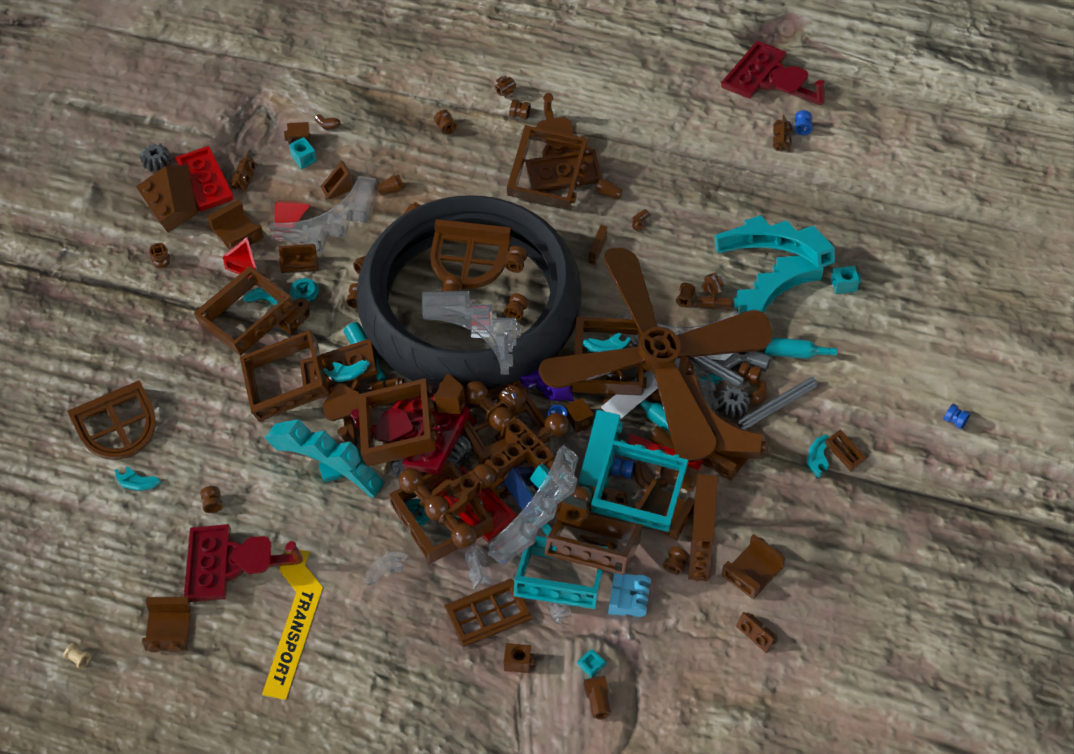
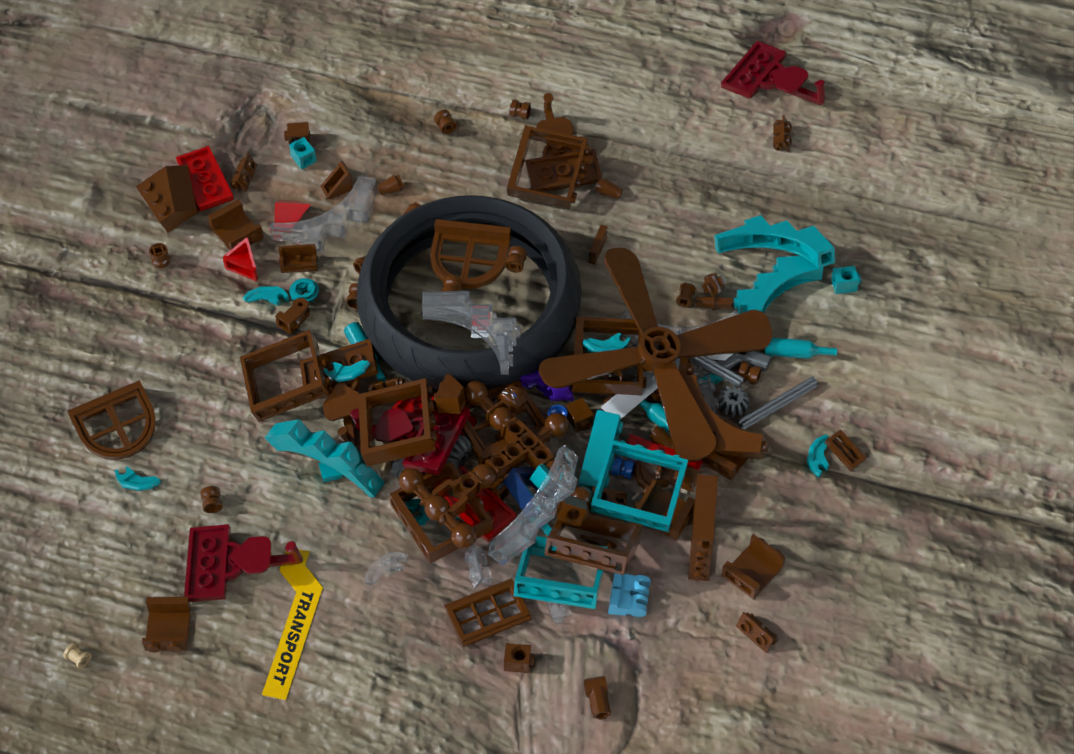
dark grey gear [140,143,171,172] -> none
reddish brown window [194,266,296,356] -> none
reddish brown arm [314,114,341,130] -> none
reddish brown gear [495,75,516,98] -> none
reddish brown wheel [504,293,529,320] -> none
teal tile [577,649,606,678] -> none
reddish brown arm [632,209,650,232] -> none
reddish brown wheel [663,546,689,575] -> none
reddish brown arm [748,380,767,404] -> none
blue wheel [795,110,812,135] -> none
blue wheel [944,403,971,430] -> none

